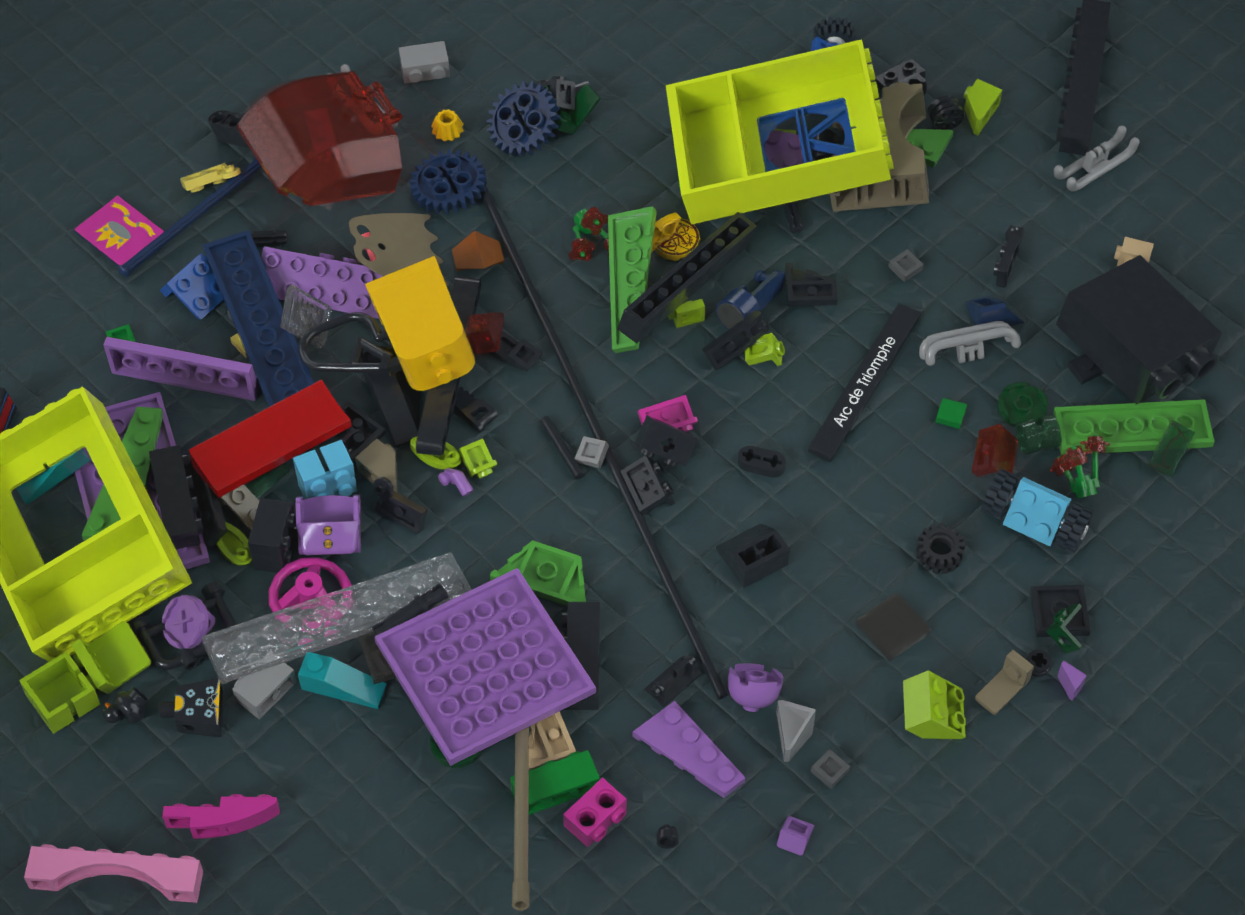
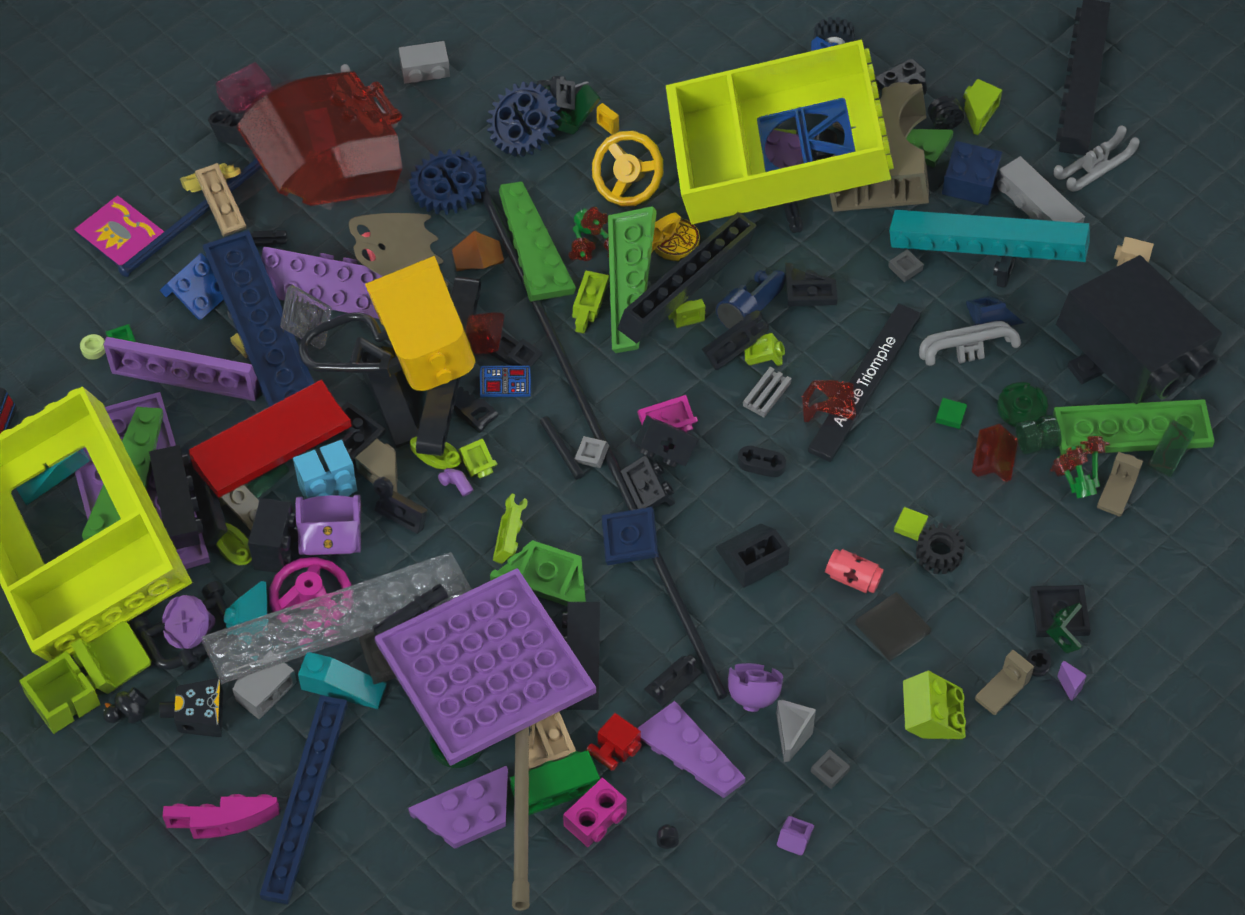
bright pink arch [24,844,203,903] -> none
yellow piece [431,109,464,142] -> none
plate [981,469,1095,554] -> none
none -> yellowish green tile [80,334,105,360]
none -> tan tile [195,163,246,237]
none -> clear pink brick [216,62,273,113]
none -> teal slope [224,581,268,640]
none -> dark blue plate [260,695,348,905]
none -> medium lavender wing [408,766,508,848]
none -> slope [480,366,531,397]
none -> lime plate [493,493,528,564]
none -> bright green wing [499,182,576,302]
none -> lime hinge [572,270,609,334]
none -> red brick [586,713,642,771]
none -> yellow piece [592,130,663,206]
none -> yellow tile [597,103,619,135]
none -> dark blue tile [601,507,659,565]
none -> light grey tile [743,367,791,418]
none -> clear red piece [802,380,856,422]
none -> coral piece [825,549,884,594]
none -> teal brick [889,210,1090,262]
none -> lime tile [894,507,928,541]
none -> dark blue brick [942,141,1002,205]
none -> light grey brick [996,156,1085,223]
none -> dark tan bracket [1097,452,1143,516]

